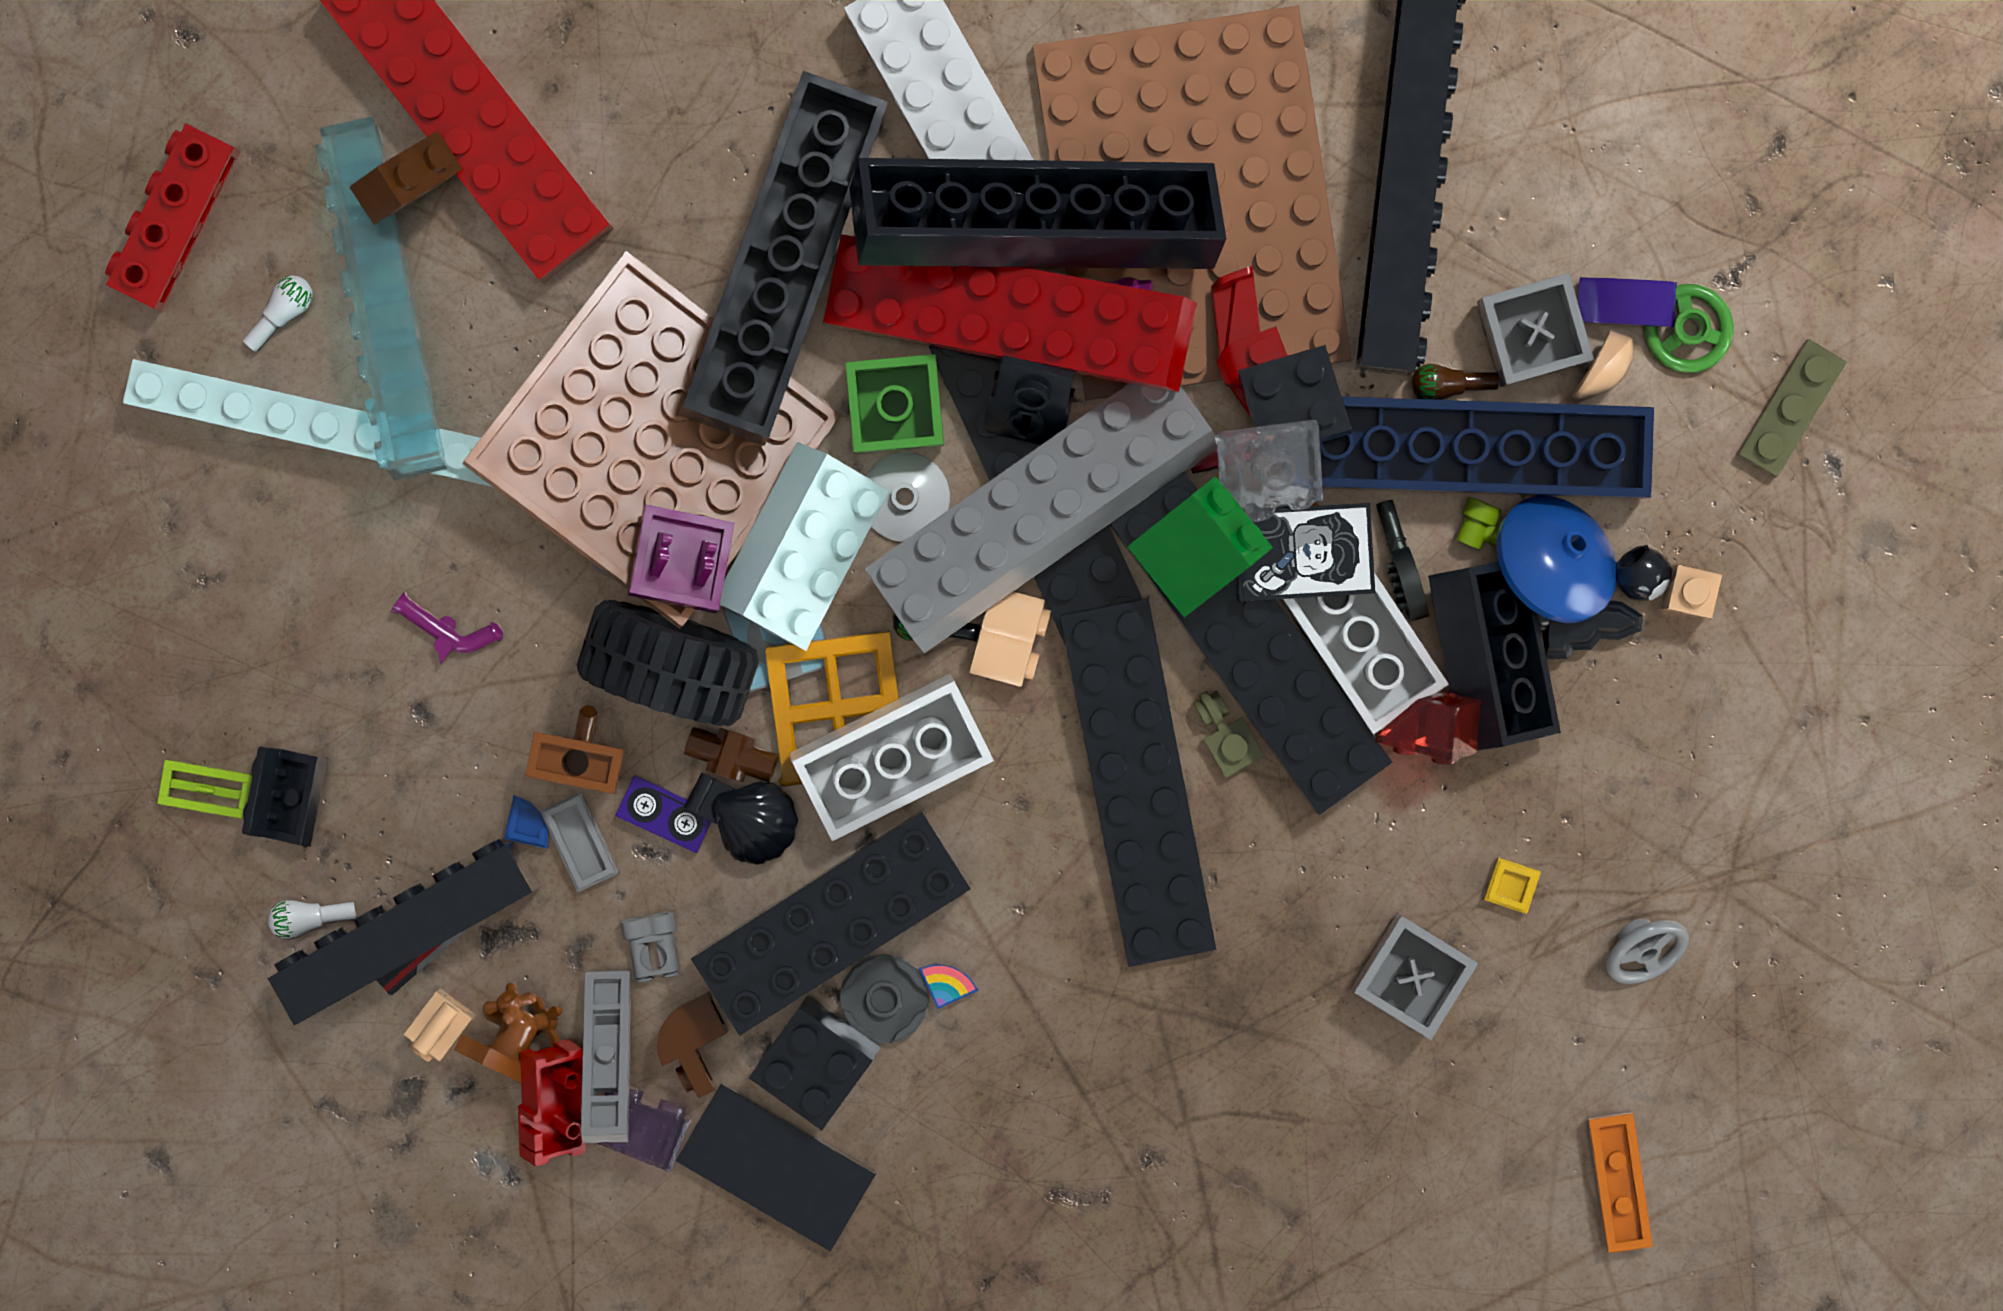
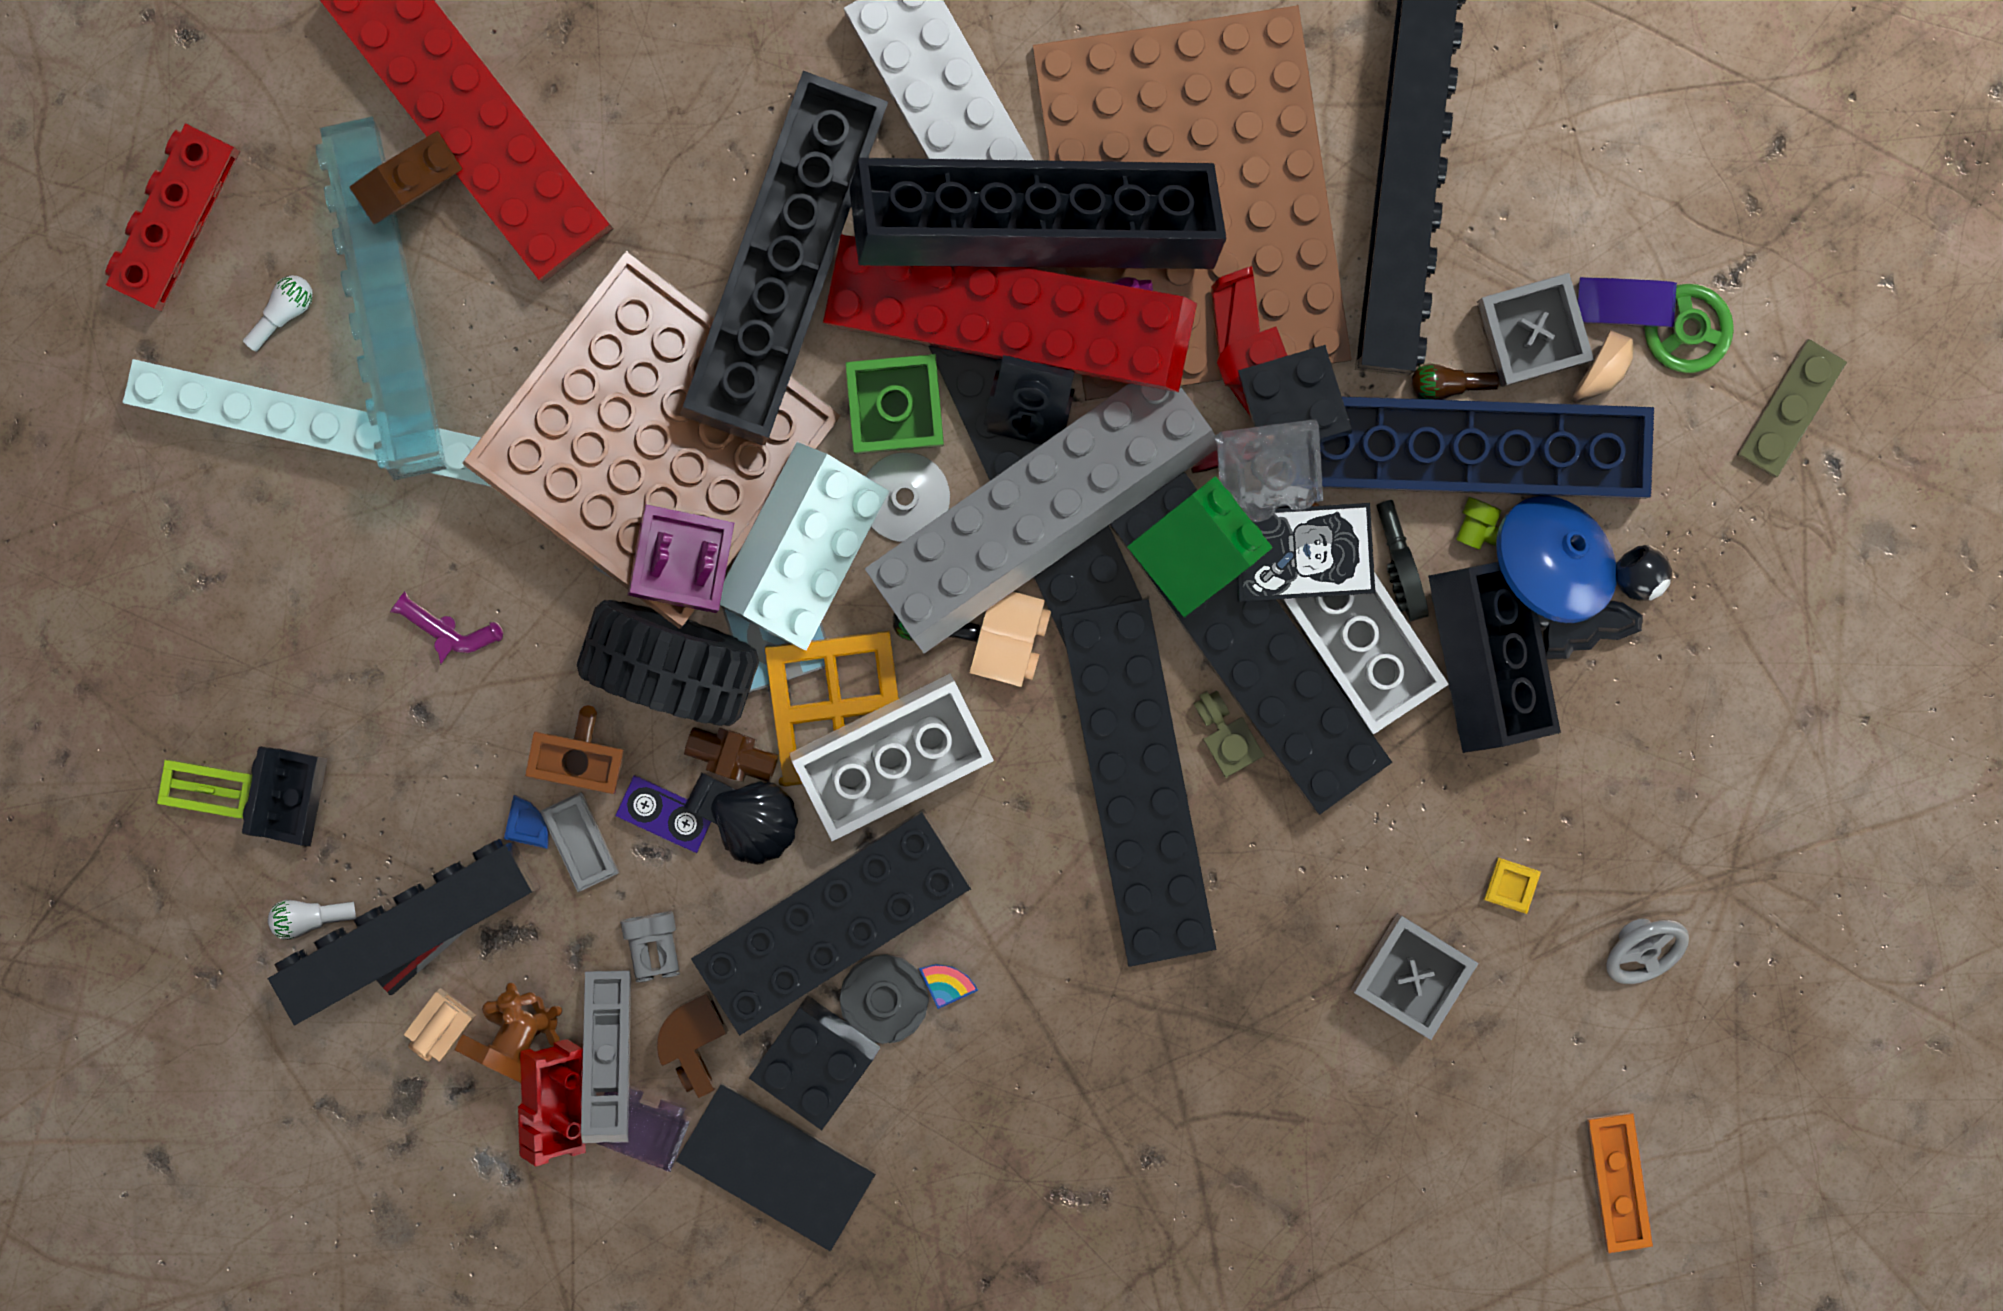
clear red slope [1376,691,1481,765] -> none
light nougat brick [1661,565,1722,619] -> none

